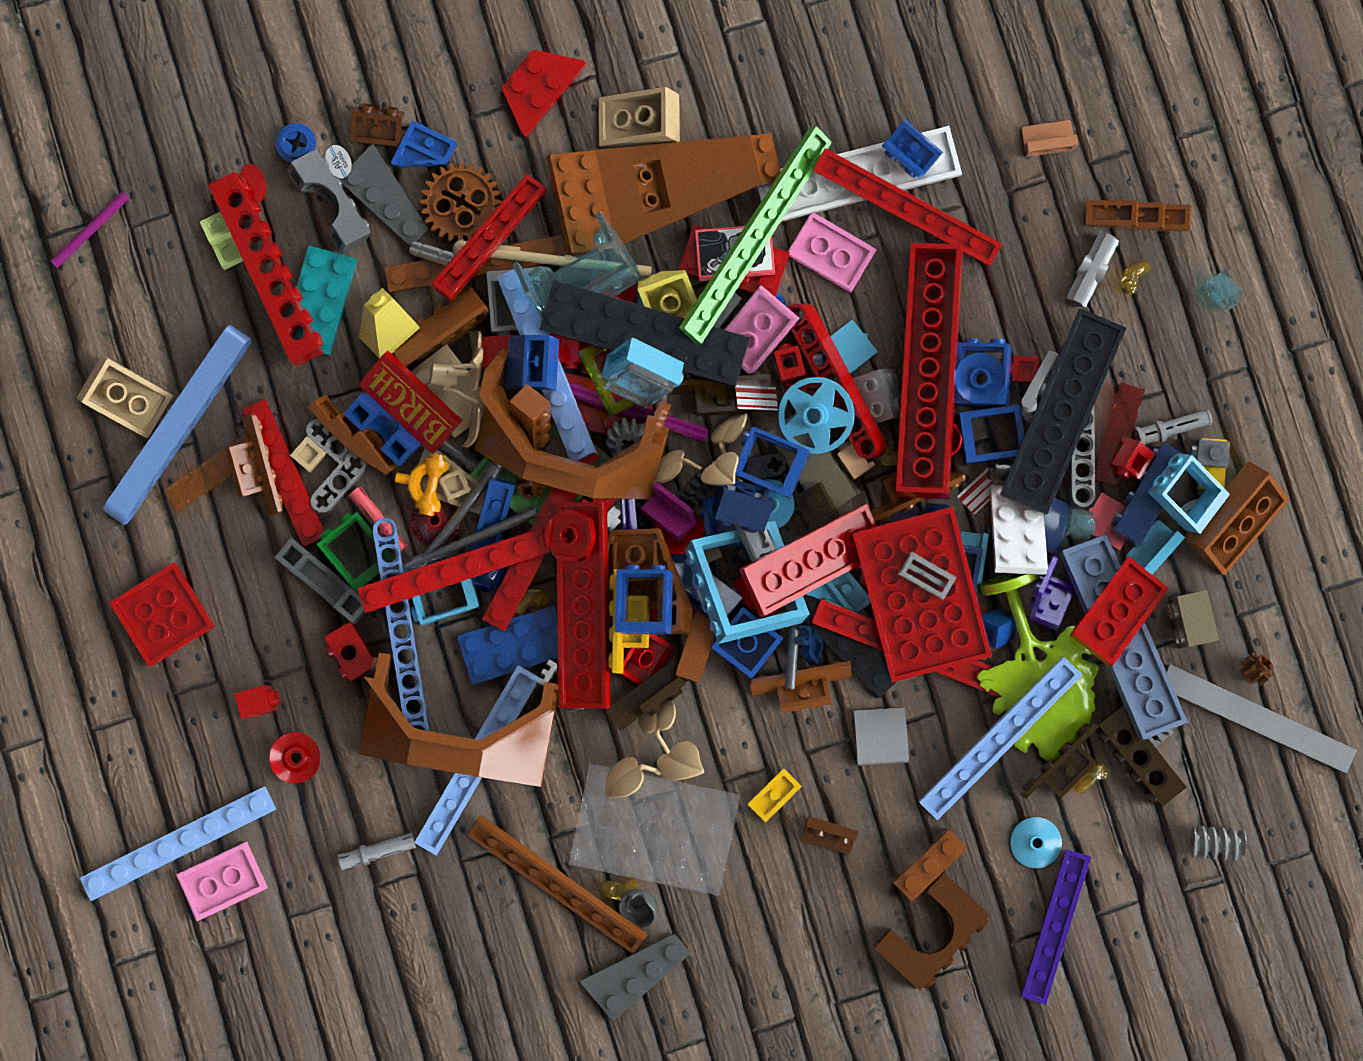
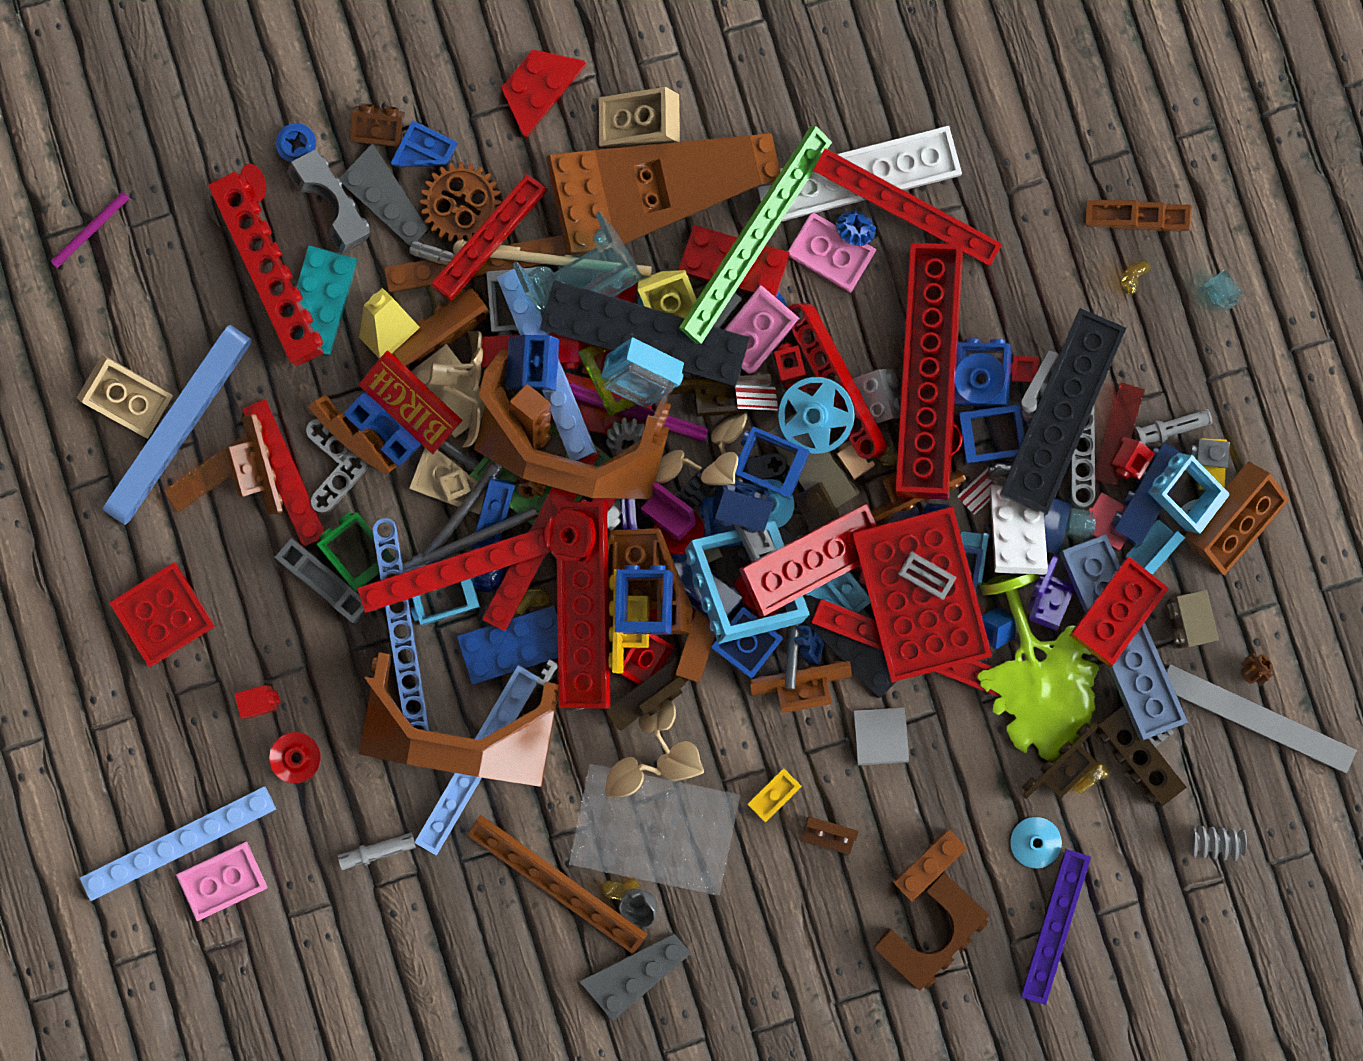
yellowish green slope [200,212,243,270] -> none
tan plate [290,437,327,473] -> none
red brick [324,621,374,682] -> none
white sticker [325,145,352,178] -> none
coral pin [348,487,408,556] -> none
light orange piece [395,453,449,516] -> none
dish [411,500,461,546] -> none
tile [695,226,775,281] -> none
medium azure piece [823,320,878,374] -> none
blue bracket [882,120,944,178] -> none
light blue plate [919,656,1082,820] -> none
nougat panel [1021,120,1079,157] -> none
light grey piece [1066,231,1119,309] -> none
none -> blue gear [836,209,876,246]

